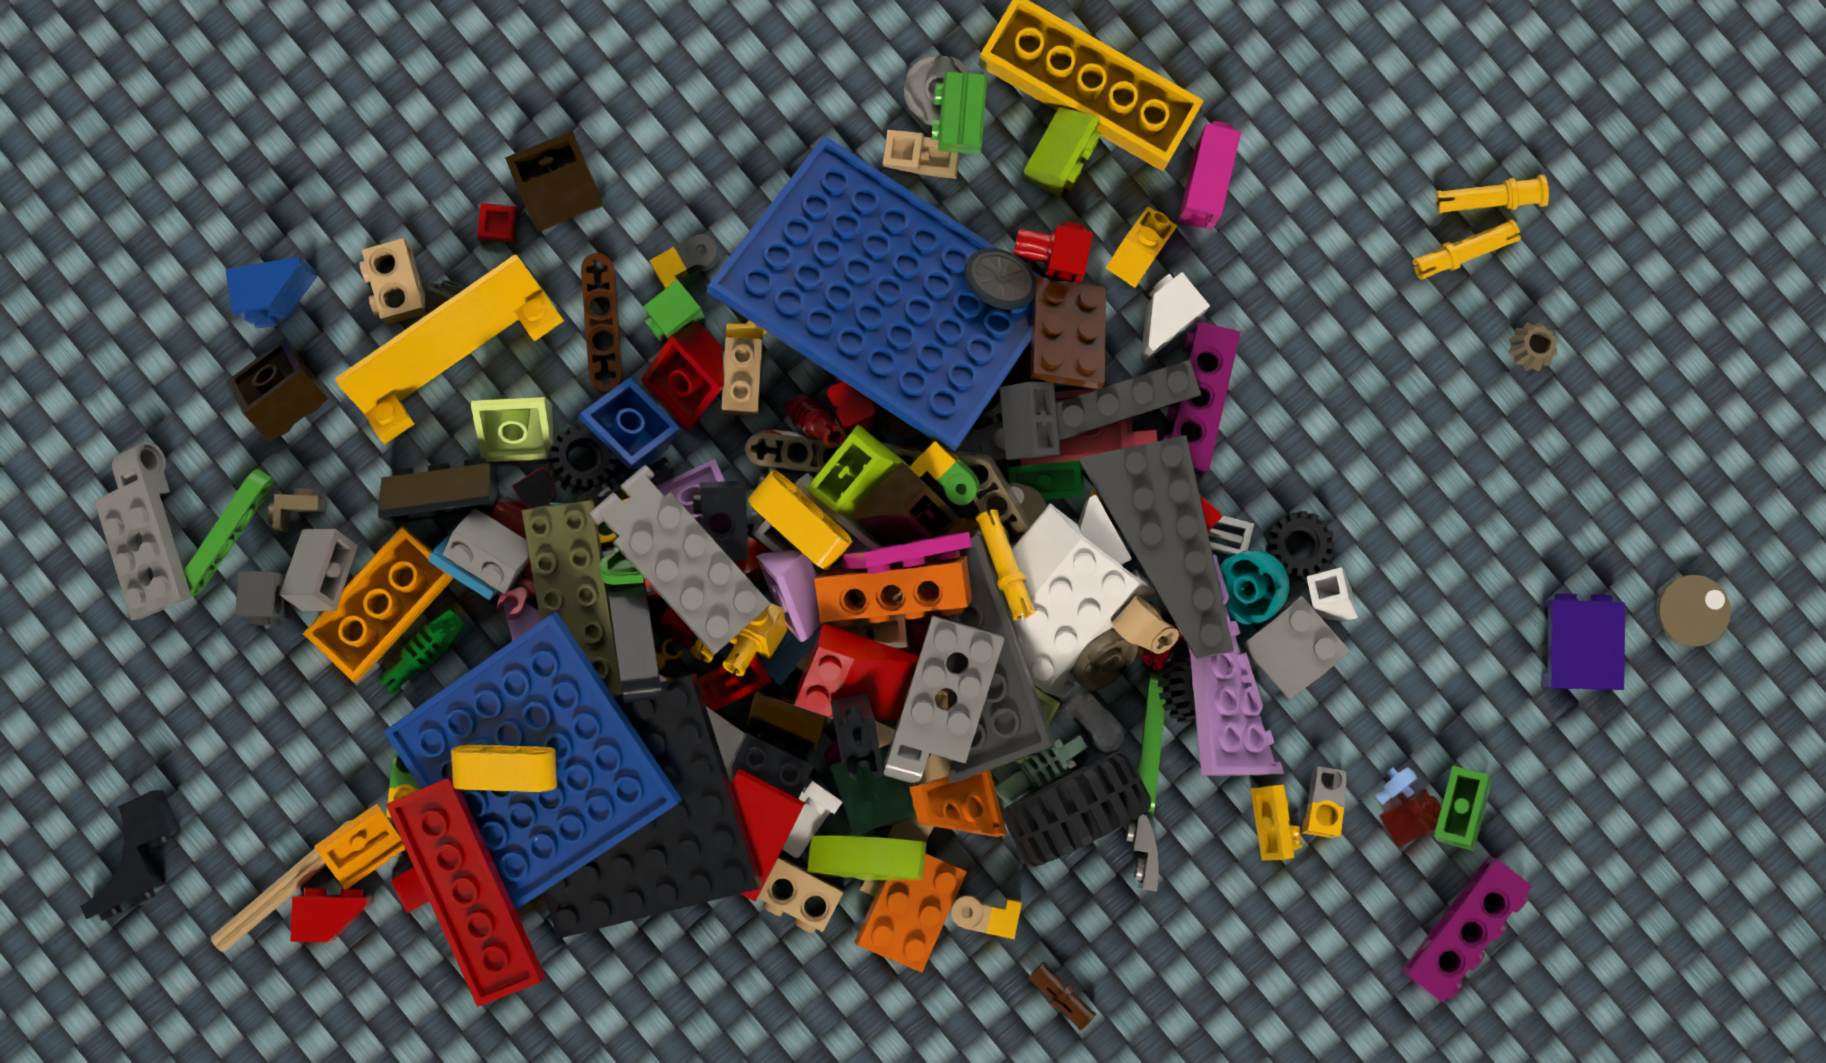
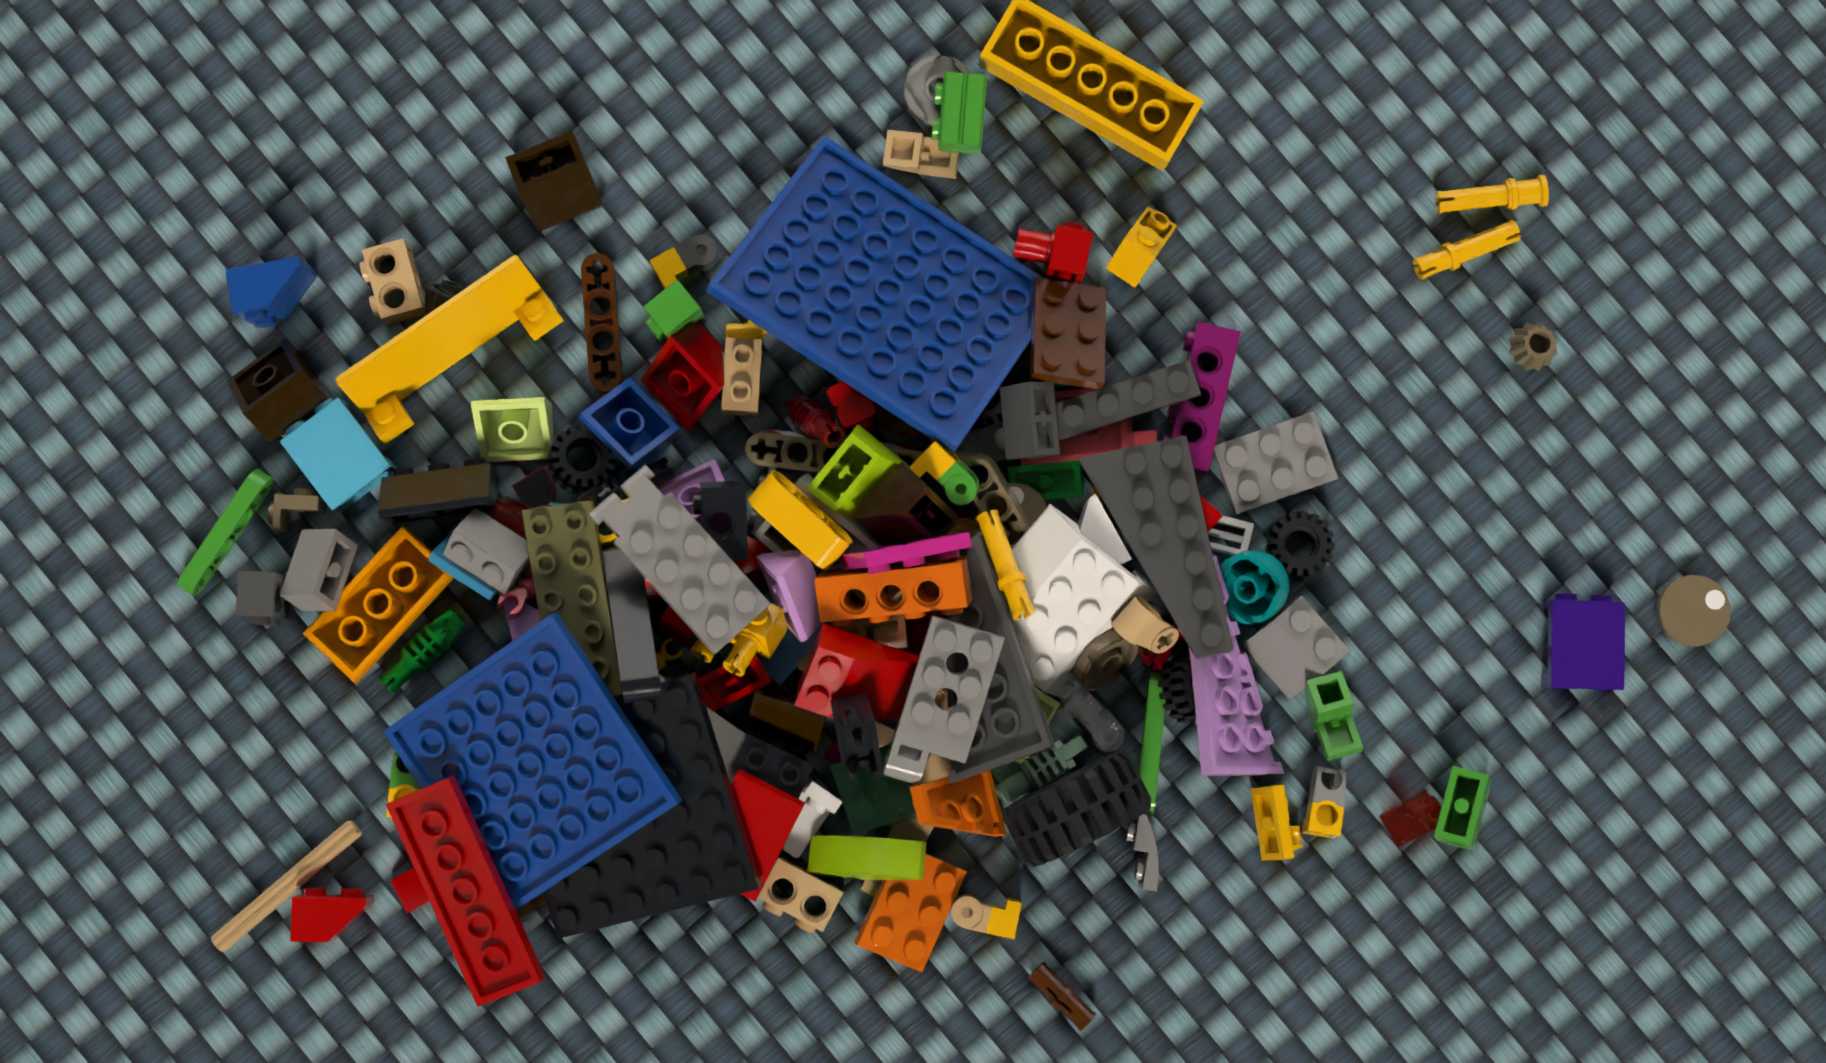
black arch [80,790,180,922] -> none
light grey hinge [94,441,192,621] -> none
light orange plate [314,804,405,889] -> none
yellow beam [451,745,557,792] -> none
red tile [477,203,518,244] -> none
bright green tile [599,547,644,585] -> none
dark grey wheel [964,248,1036,310] -> none
lime slope [1023,107,1101,197] -> none
white slope [1141,272,1210,362] -> none
dark pink window [1177,121,1241,230] -> none
white brick [1307,567,1358,621] -> none
light blue piece [1375,767,1417,805] -> none
magenta brick [1400,857,1532,1003] -> none
none -> medium azure panel [279,397,397,513]
none -> light grey plate [1213,411,1338,515]
none -> bright green brick [1305,671,1363,761]

